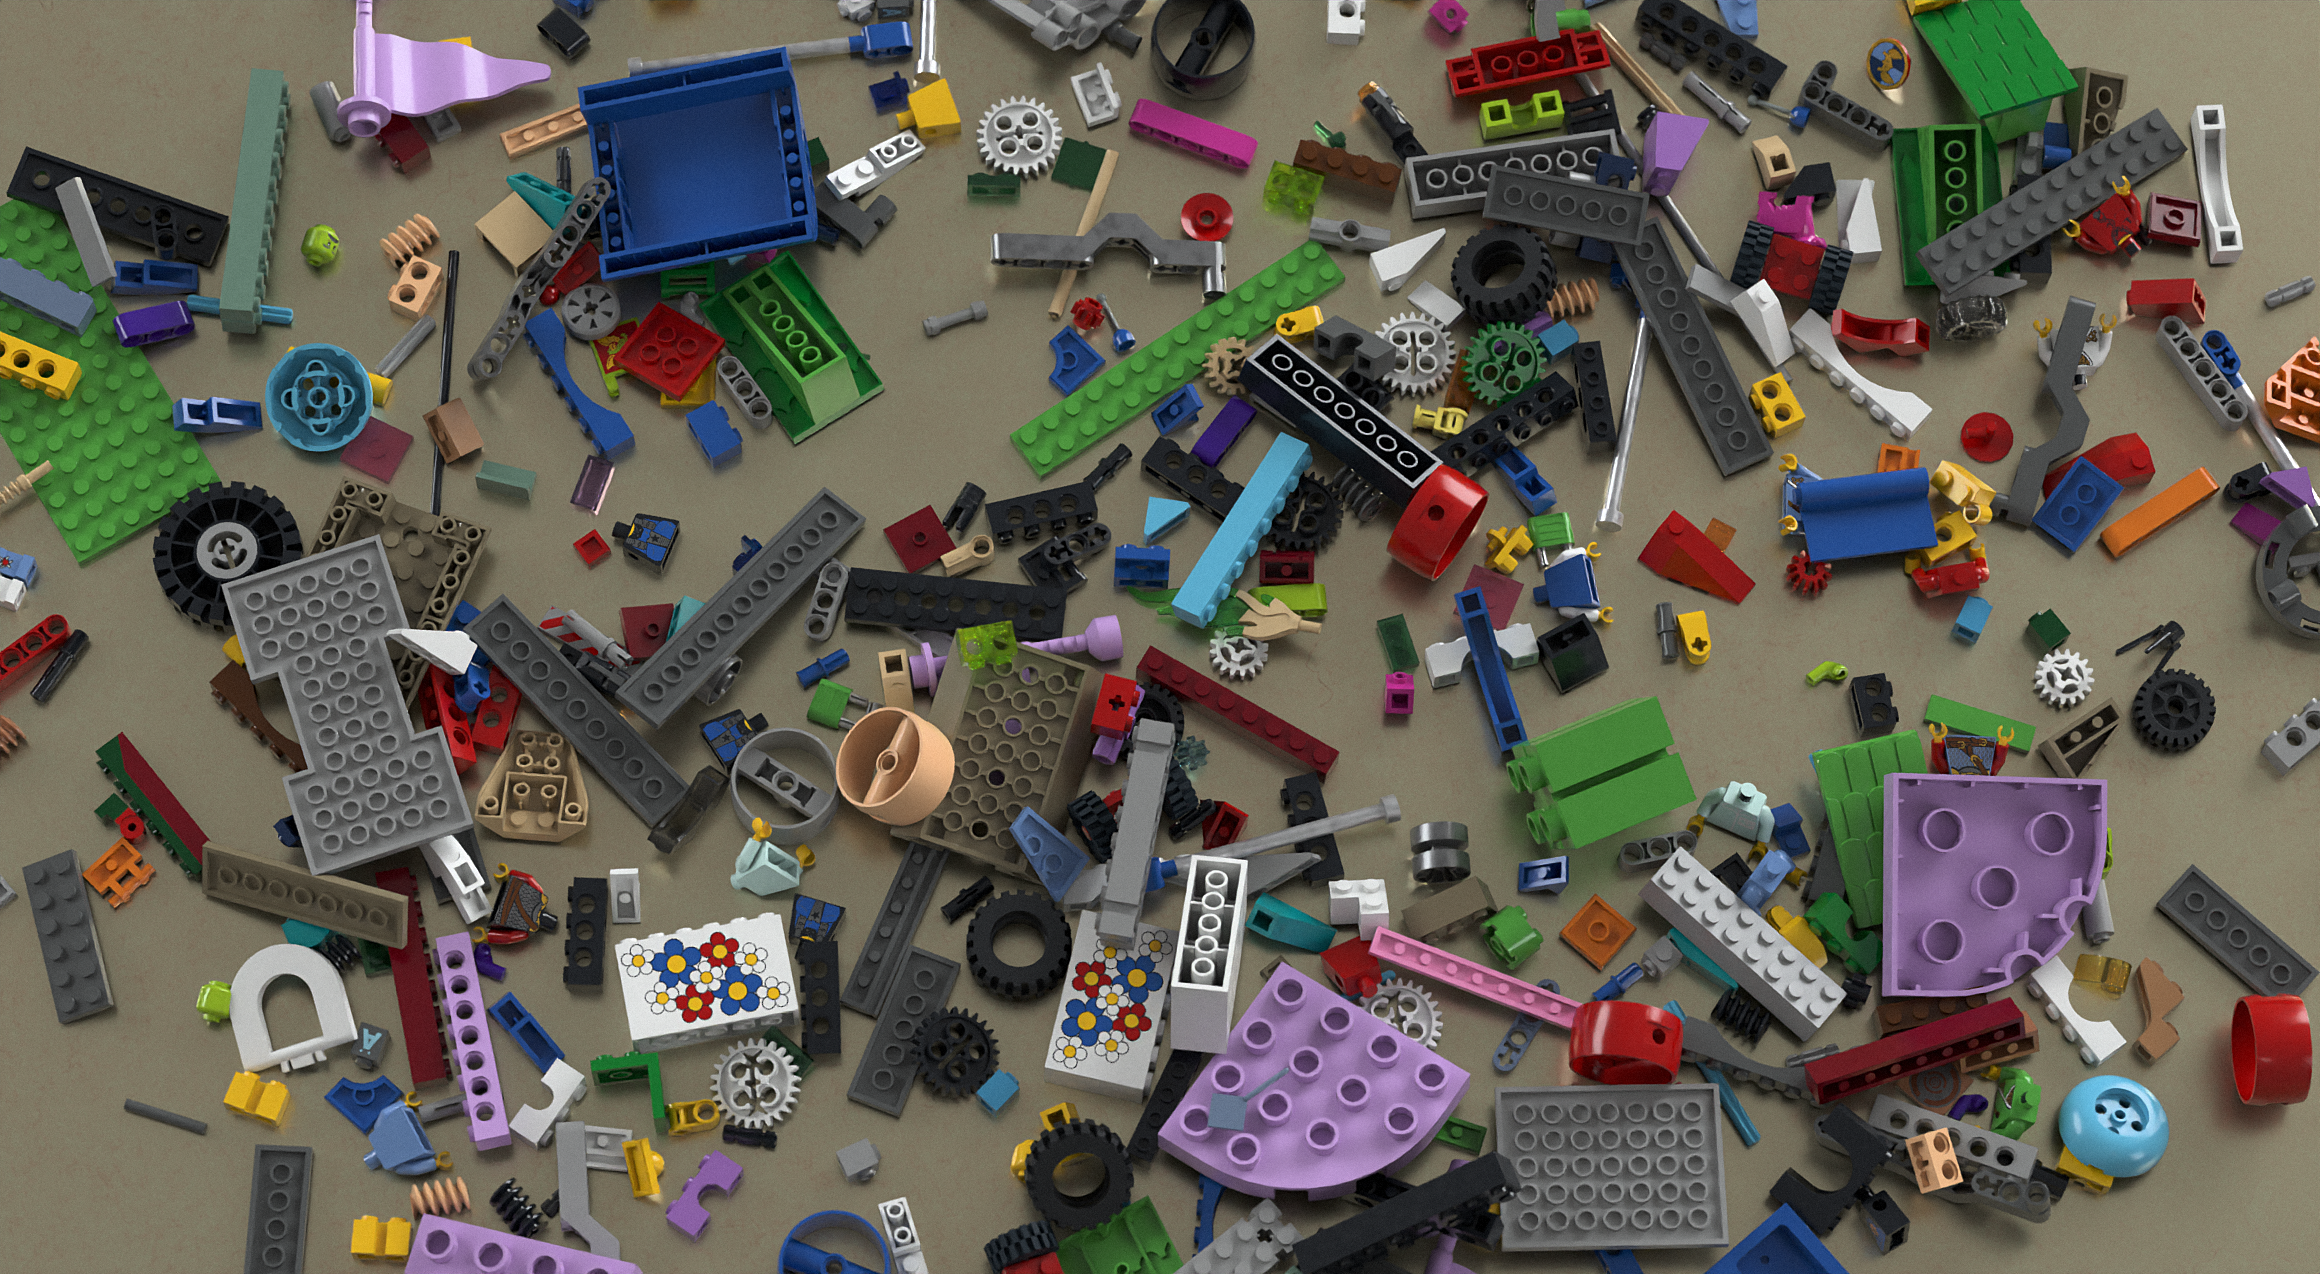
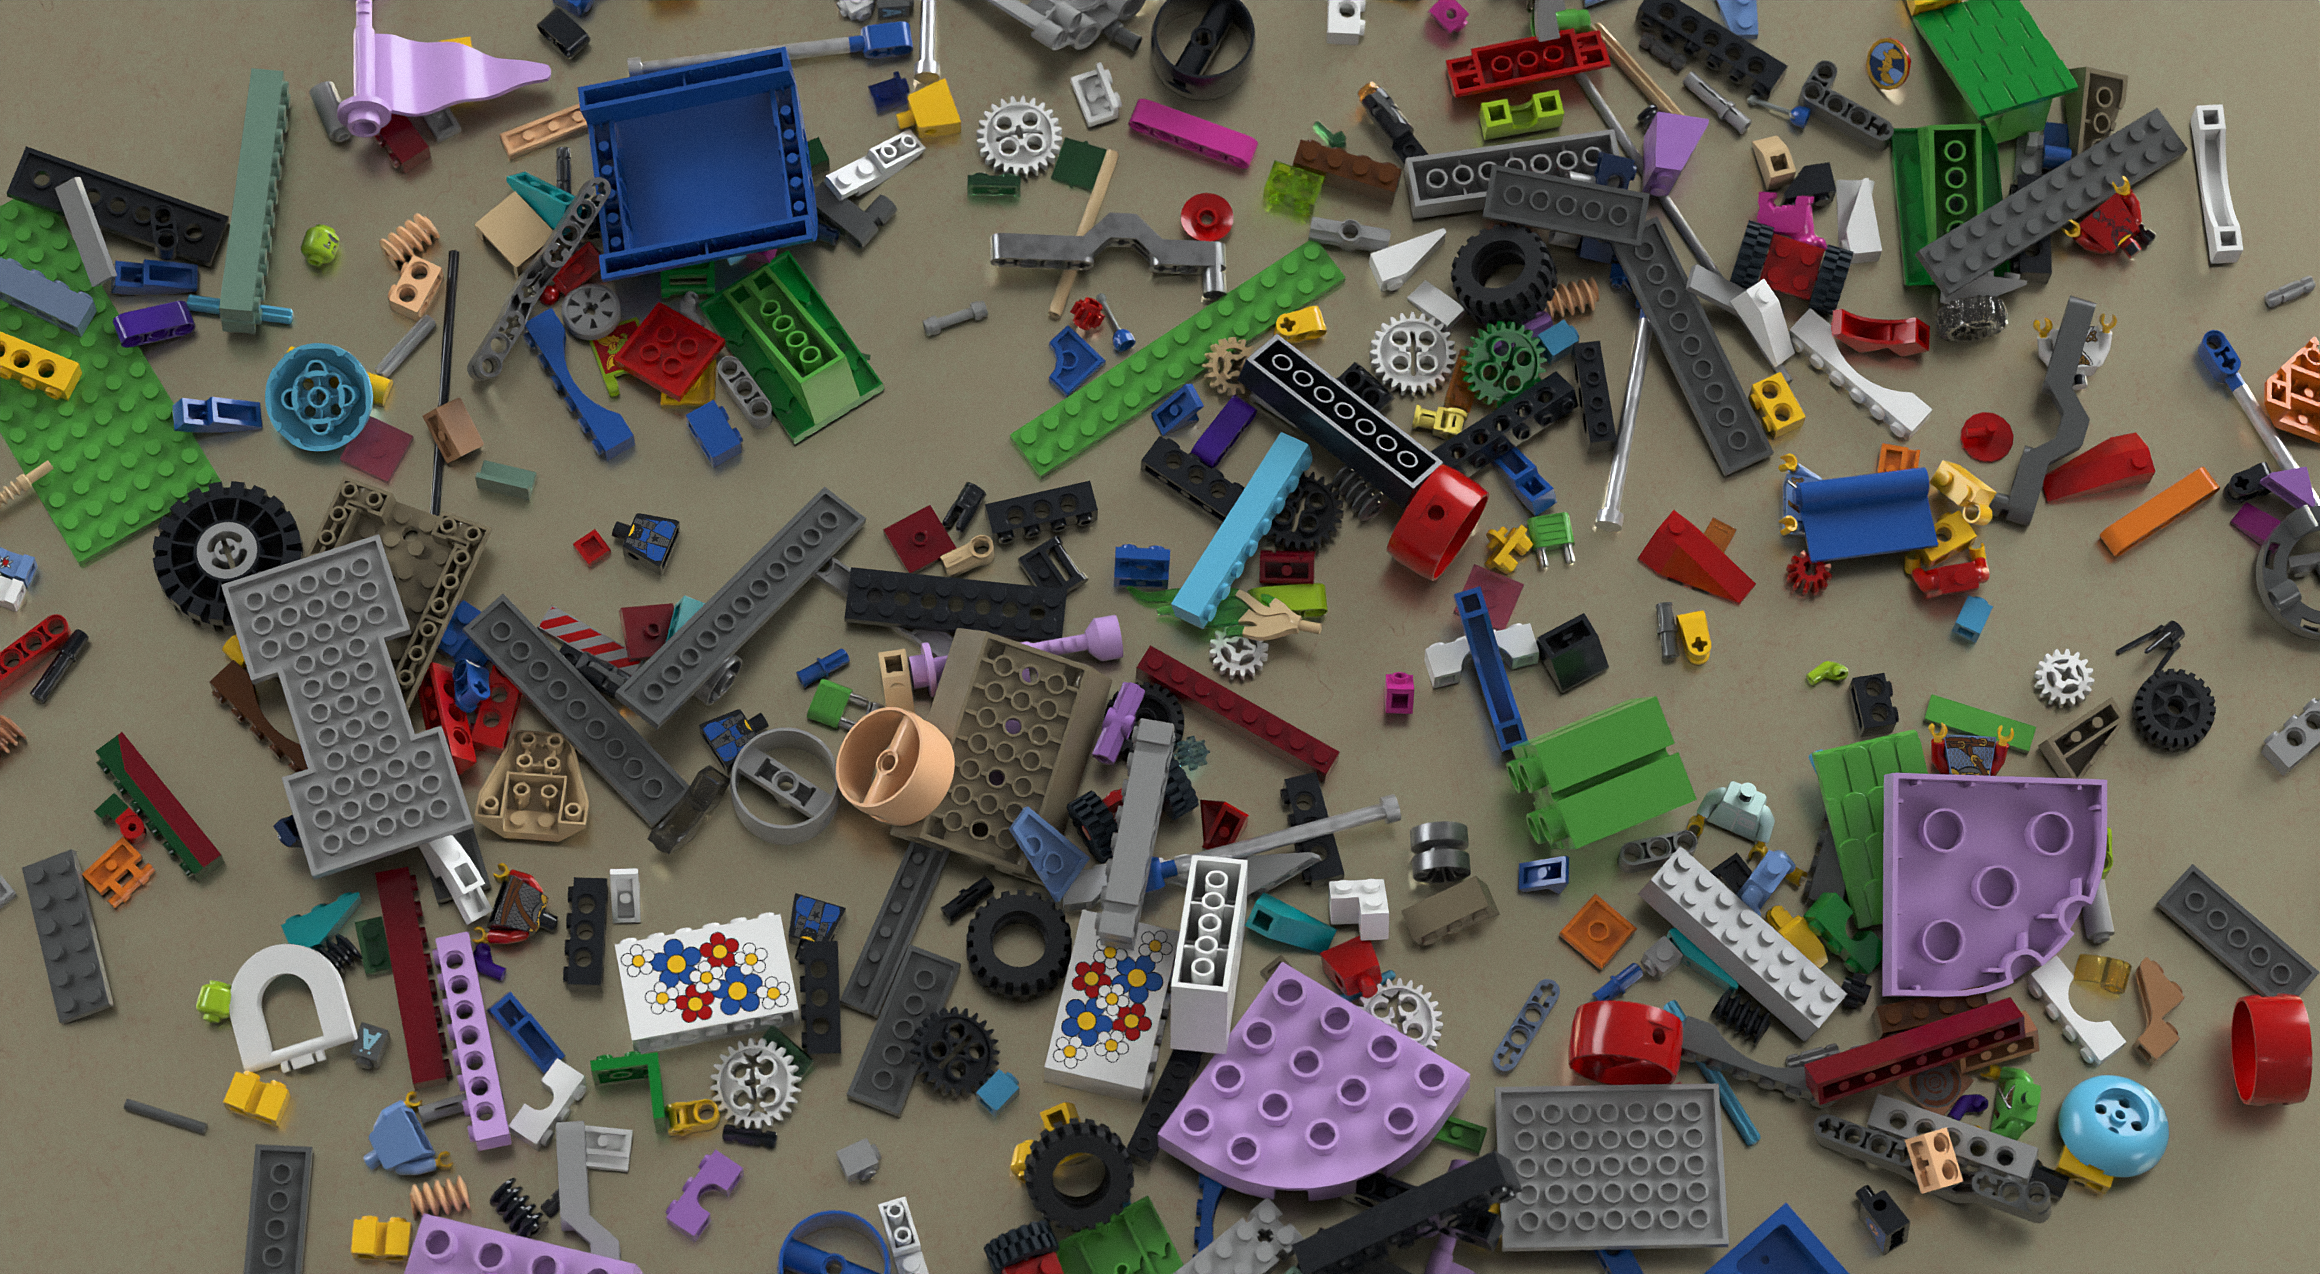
dark tan plate [202,841,408,949] -> none
blue tile [324,1075,404,1136] -> none
white slope [387,629,478,675] -> none
light grey pin [562,610,634,671] -> none
clear purple tile [570,454,614,511] -> none
yellow tile [622,1138,664,1197] -> none
light aqua torso [730,817,815,896] -> none
clear blue bracket [732,535,763,576] -> none
light grey beam [804,562,849,642] -> none
clear neon green brick [955,620,1018,670] -> none
black beam [1040,523,1112,570] -> none
black pin [1083,443,1133,492] -> none
red brick [1090,673,1140,740] -> none
medium azure slope [1143,497,1191,545] -> none
black axle [1169,799,1217,839] -> none
sand blue piece [1207,1068,1289,1131] -> none
dark grey arch [1314,315,1396,381] -> none
bright pink plate [1368,926,1582,1031] -> none
clear green plate [1376,613,1420,673] -> none
bright green brick [1479,905,1544,970] -> none
blue torso [1533,542,1614,625] -> none
black plate [1562,88,1623,135] -> none
black arch [1769,1103,1894,1235] -> none
blue slope [1770,803,1811,860] -> none
dark green brick [2025,608,2071,656] -> none
blue plate [2032,456,2125,552] -> none
red slope [2126,278,2206,324] -> none
plate [2146,192,2202,247] -> none
light grey beam [2156,316,2248,431] -> none

